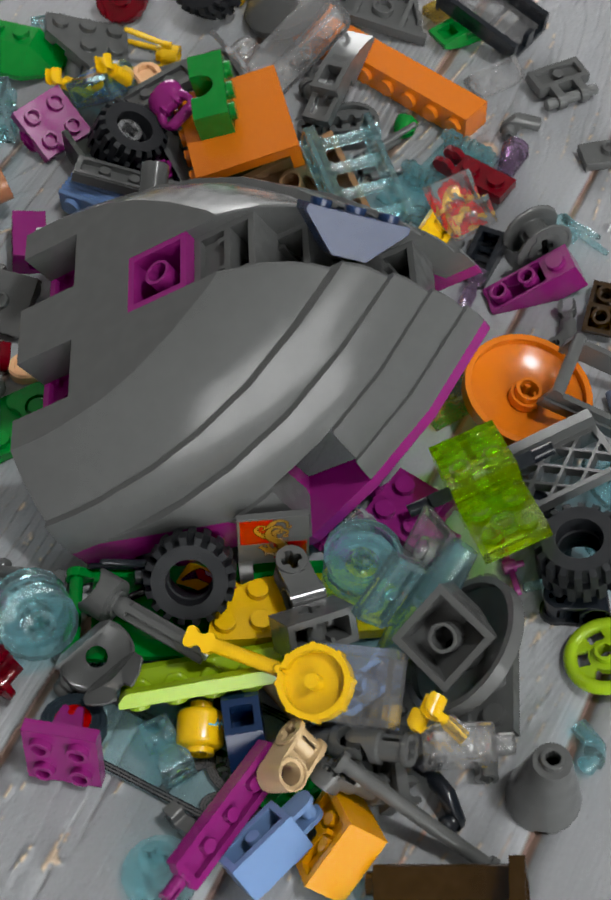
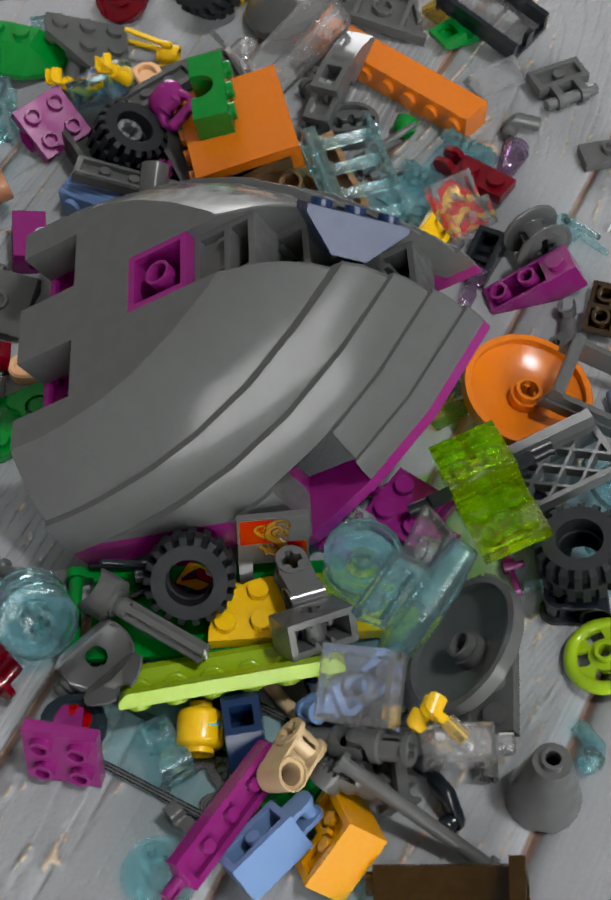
yellow piece [182,625,357,725] -> none
dark grey slope [391,582,497,693] -> none

